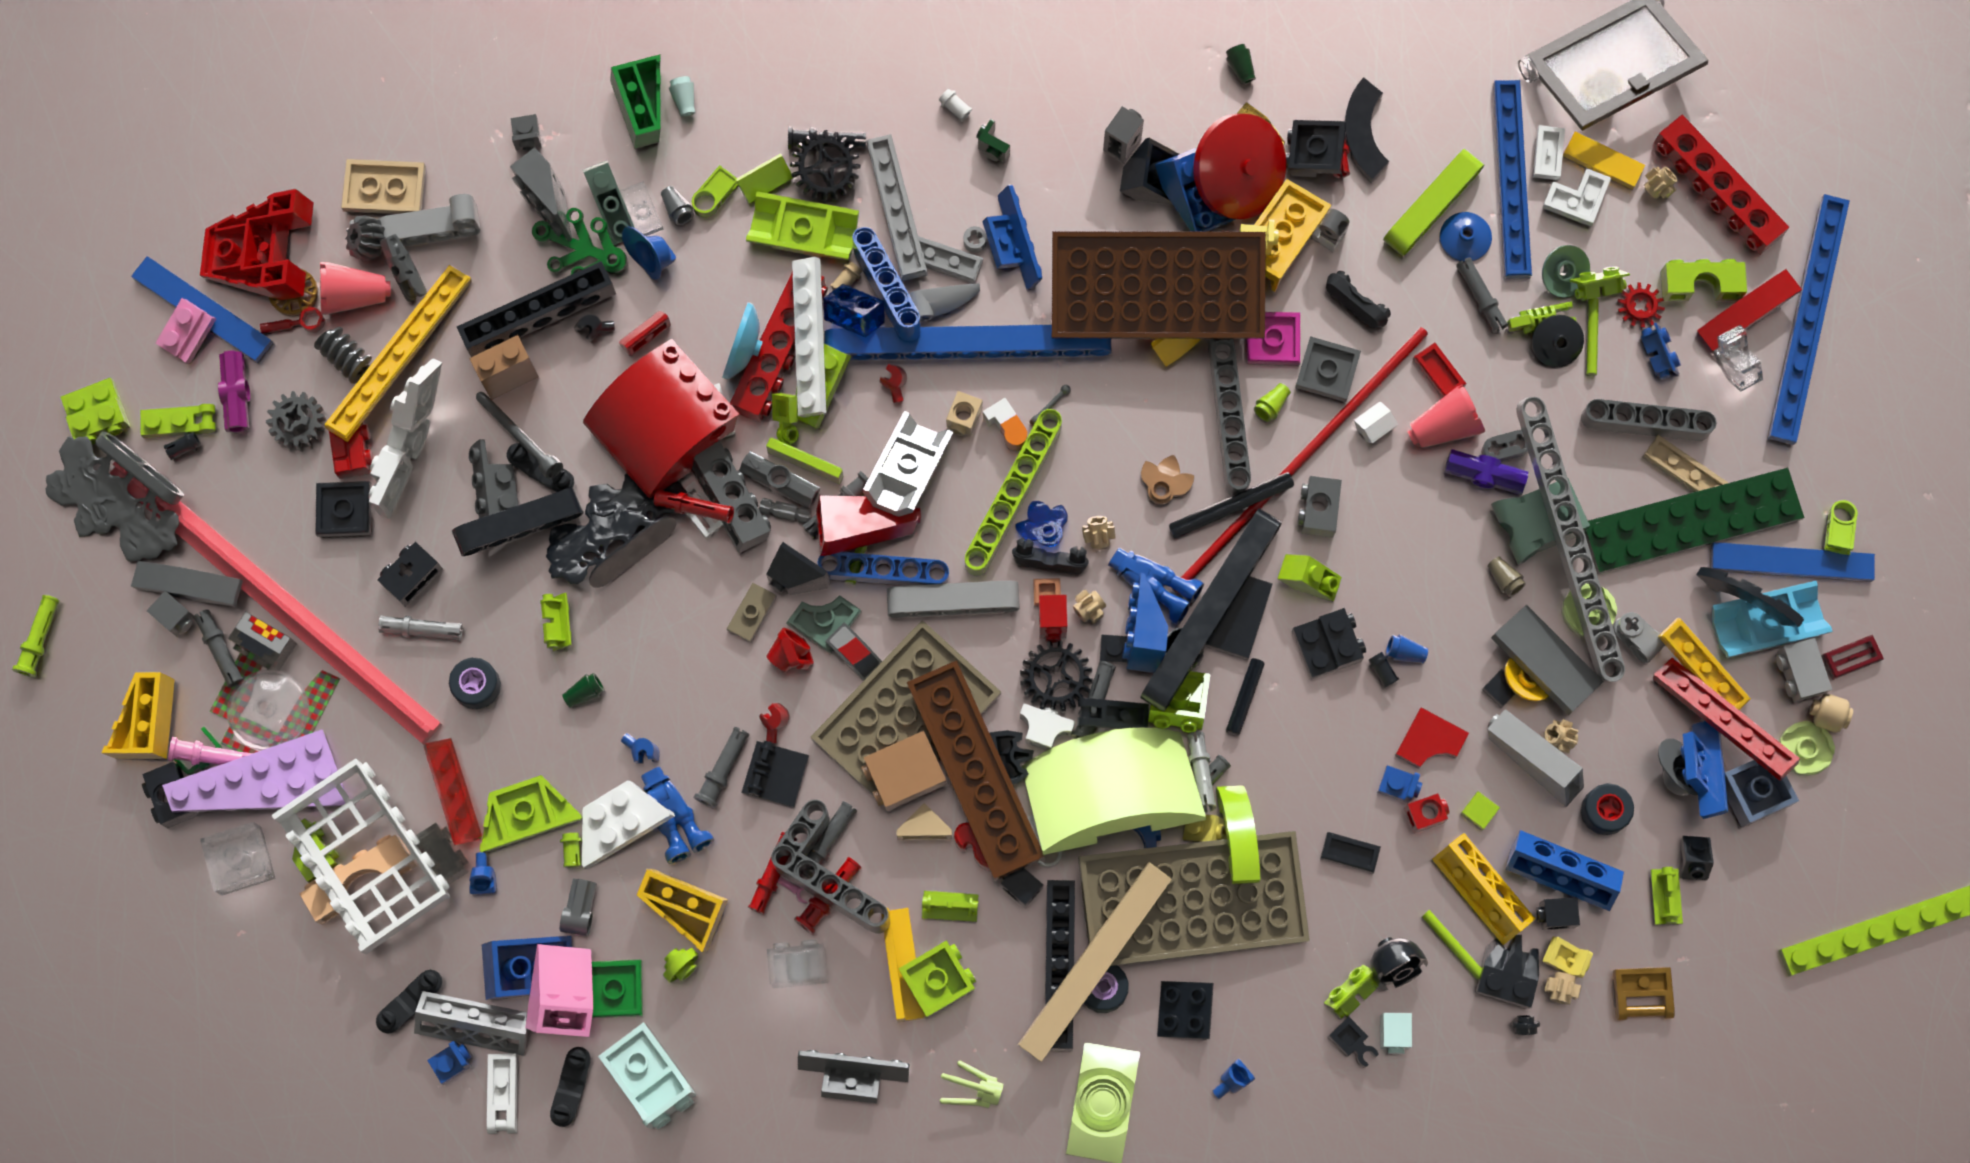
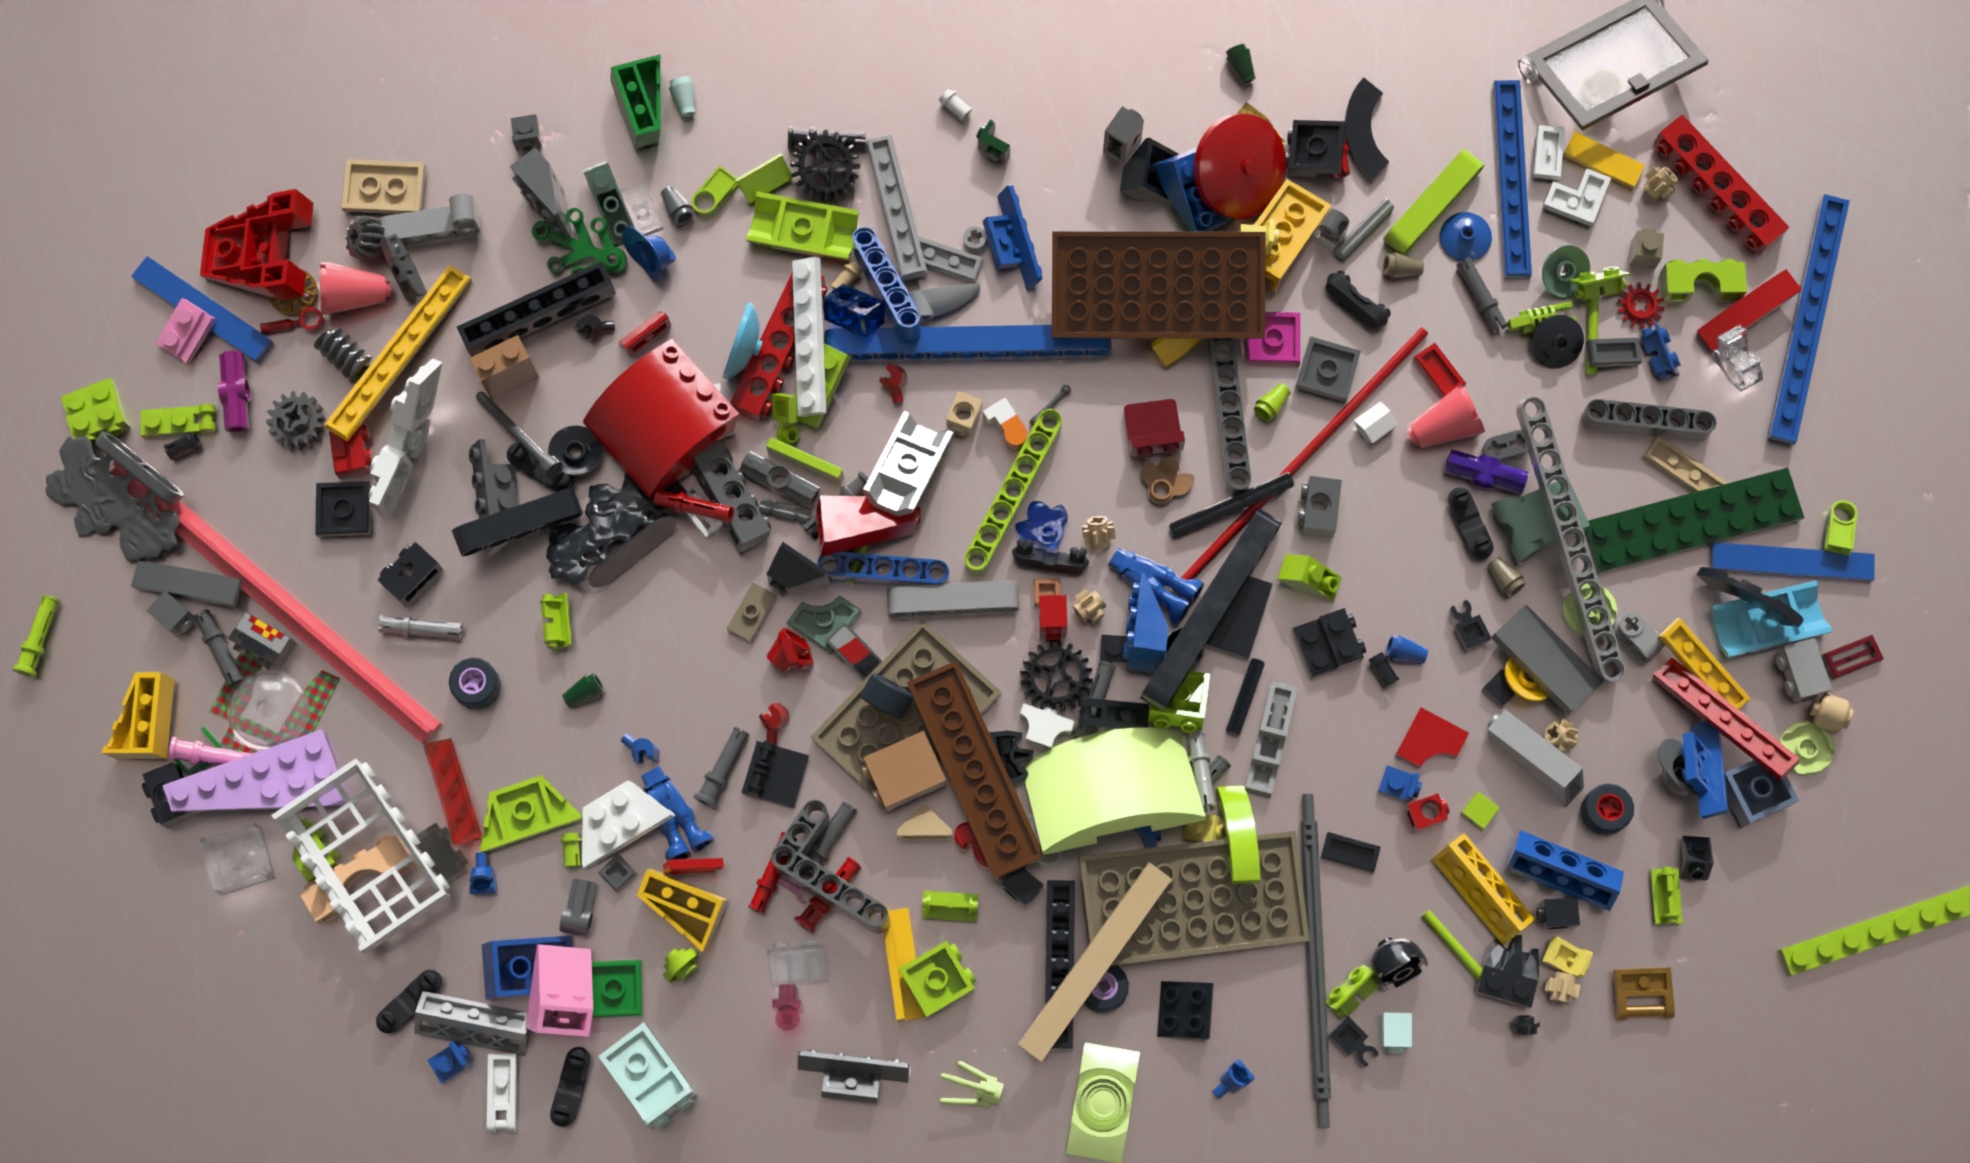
none -> black dish [548,425,602,476]
none -> dark grey tile [598,854,637,893]
none -> red tile [663,858,724,875]
none -> clear pink hips [772,984,804,1031]
none -> black wheel [860,673,914,719]
none -> dark red bracket [1124,399,1185,458]
none -> light grey slope [1245,681,1298,798]
none -> dark grey axle [1301,794,1331,1128]
none -> light grey axle [1334,199,1394,260]
none -> dark tan cone [1383,252,1424,278]
none -> black piece [1448,487,1494,559]
none -> black plate [1450,600,1491,652]
none -> dark grey tile [1586,338,1642,367]
none -> dark tan brick [1629,229,1664,269]

